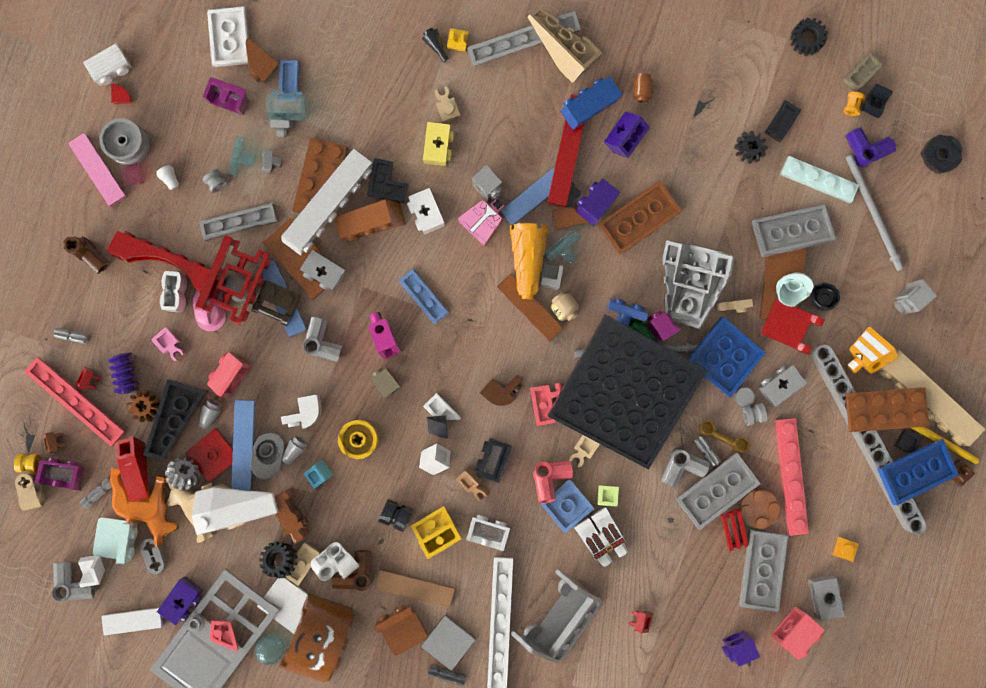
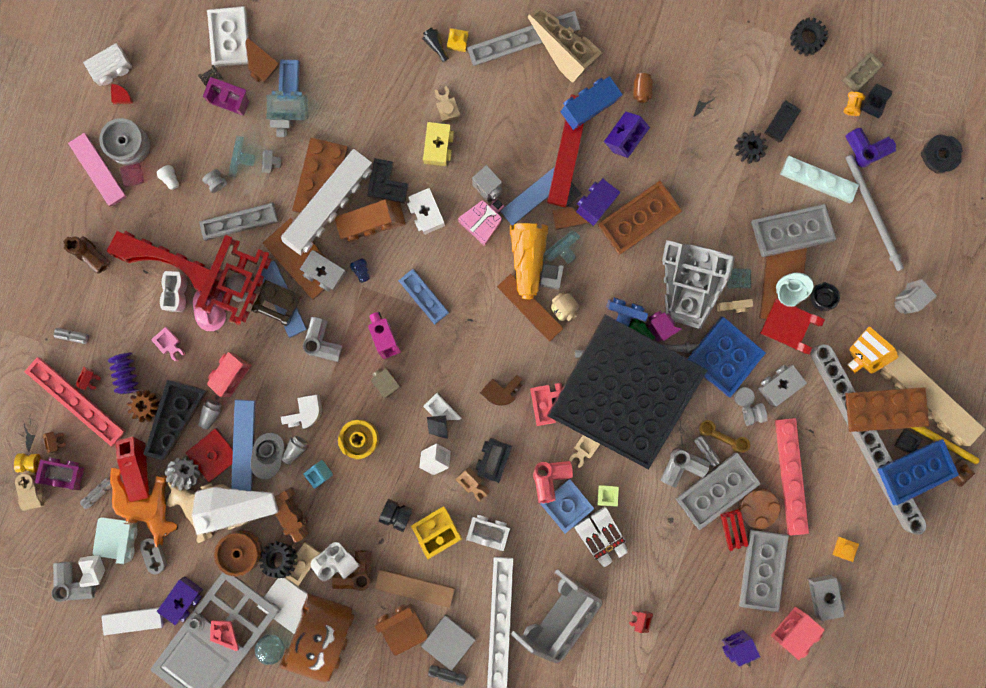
none -> clear smoke bush [198,65,224,86]
none -> dark orange wheel [214,530,263,577]
none -> clear blue piece [350,258,370,283]
none -> clear light blue slope [727,268,751,289]

